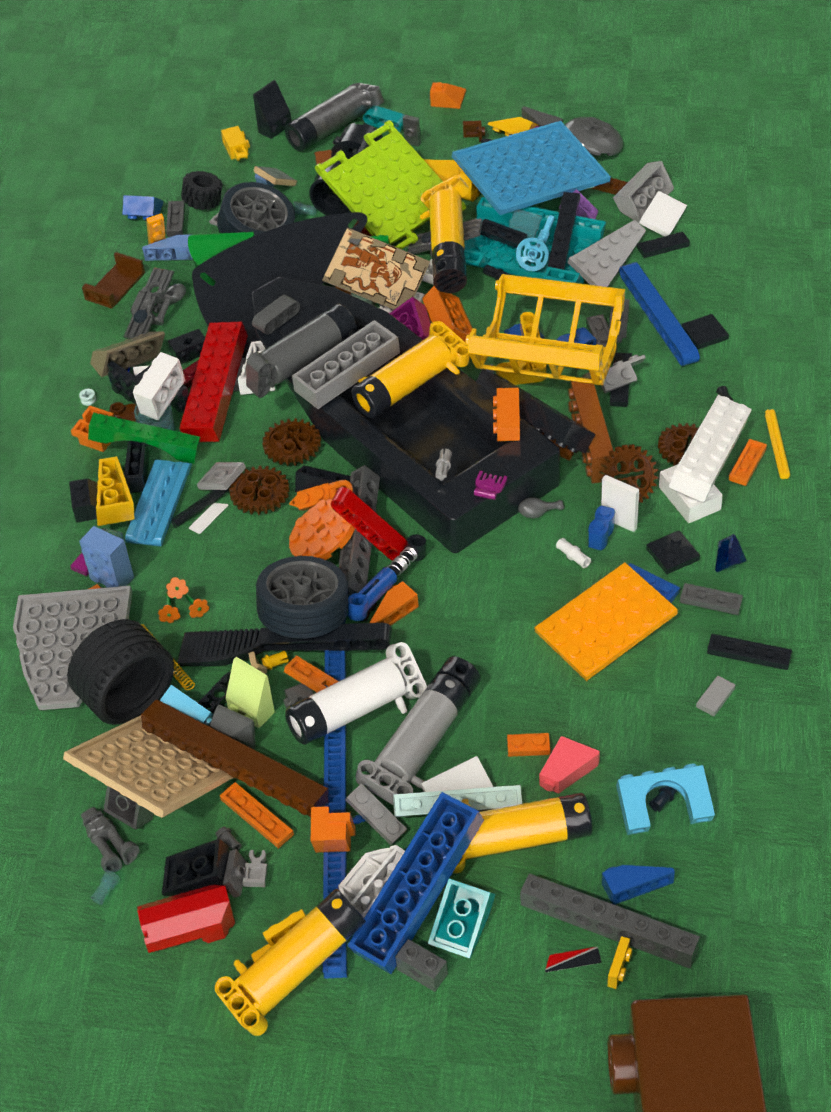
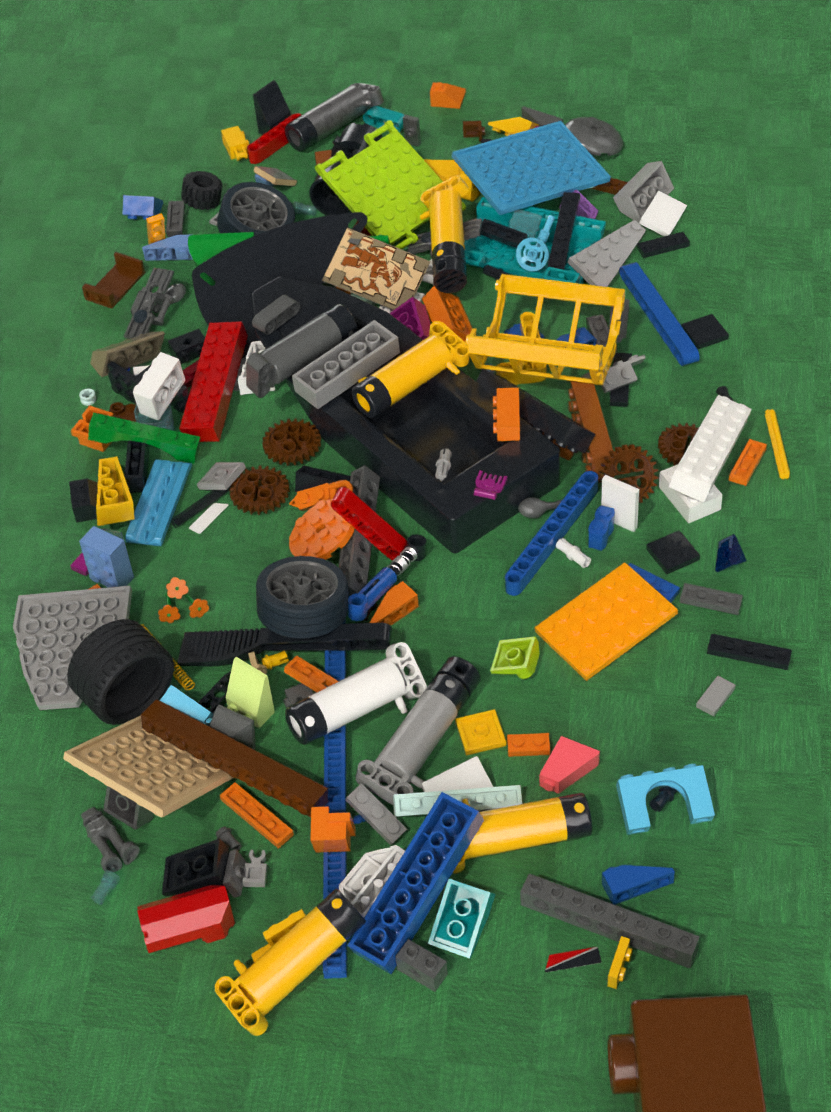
none -> red beam [247,113,302,164]
none -> yellow tile [455,709,506,756]
none -> lime slope [490,637,540,679]
none -> blue beam [505,471,598,596]

